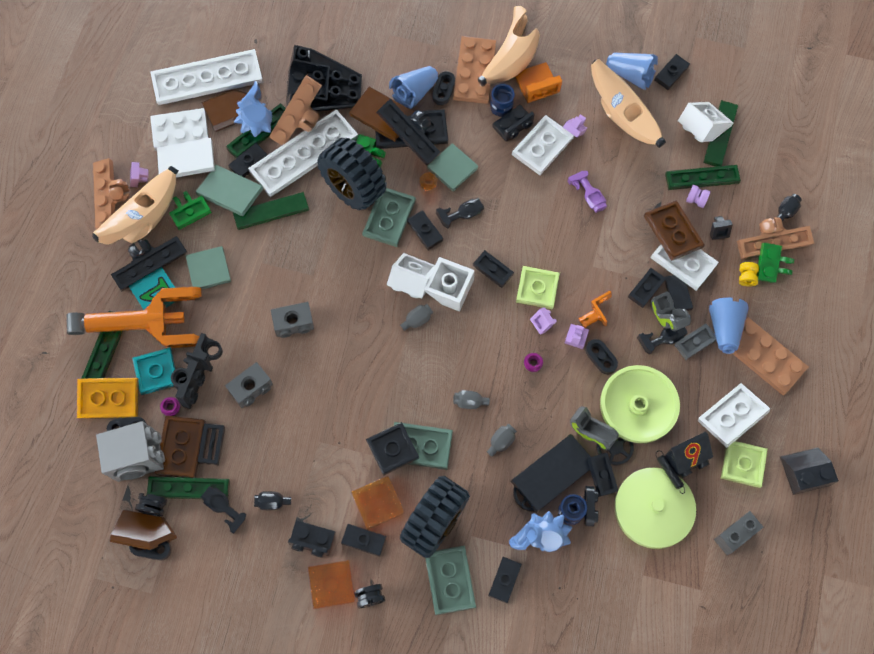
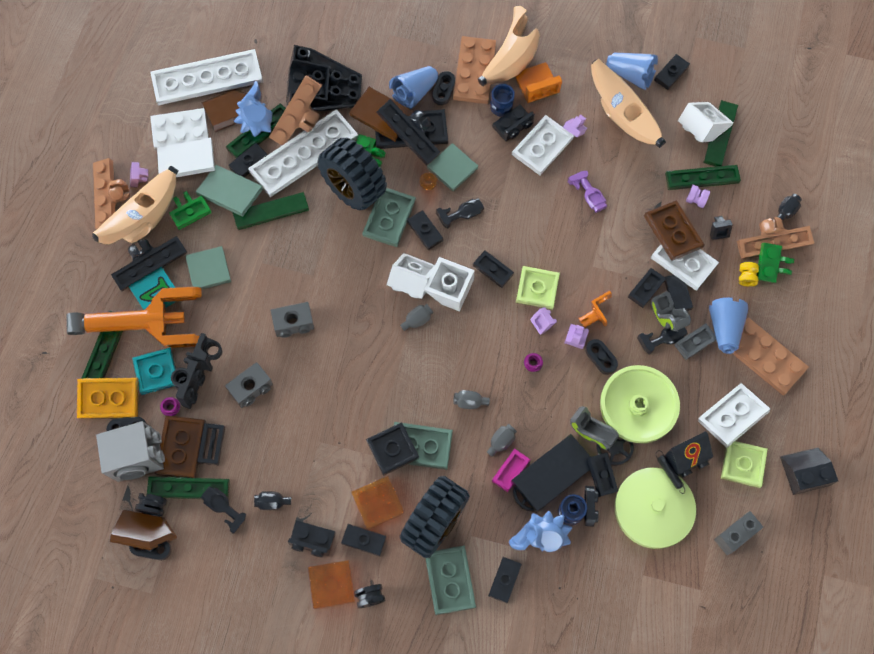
none -> dark pink tile [492,448,531,493]

